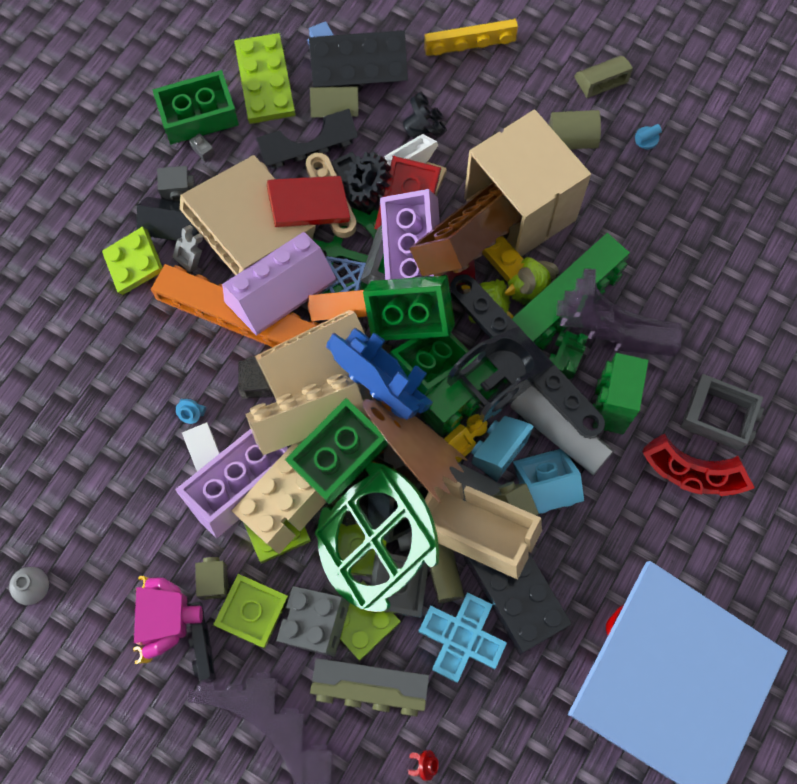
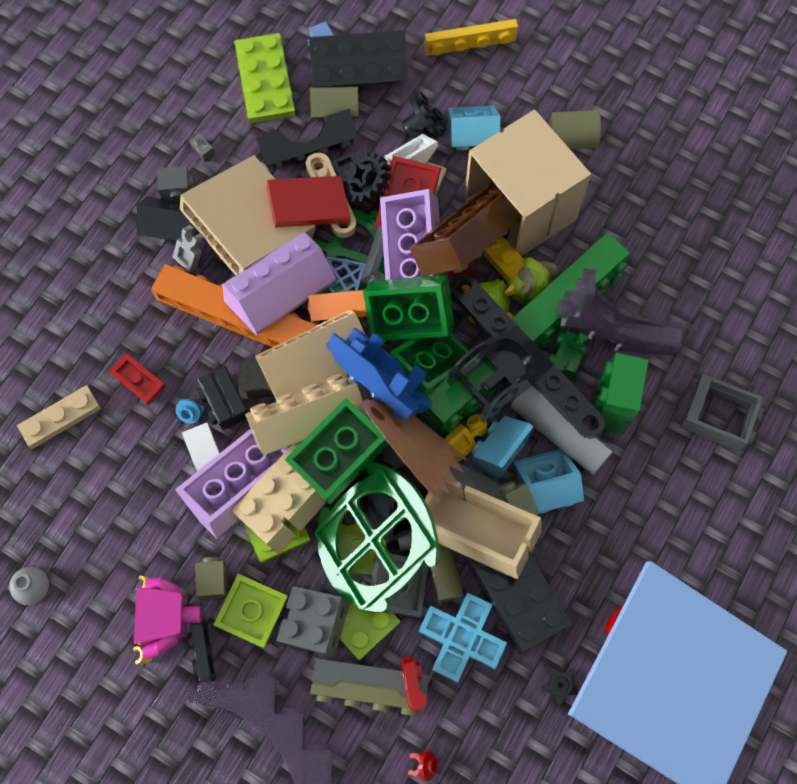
lime plate [102,227,163,295] -> none
green brick [152,70,239,145] -> none
olive brick [574,56,633,98] -> none
dark azure plate [635,124,662,149] -> none
red brick [642,433,755,496] -> none
none -> tan plate [17,385,101,449]
none -> red plate [109,353,166,406]
none -> black brick [196,366,249,430]
none -> red plate [401,657,427,712]
none -> medium azure slope [447,106,500,150]
none -> black plate [542,667,578,705]

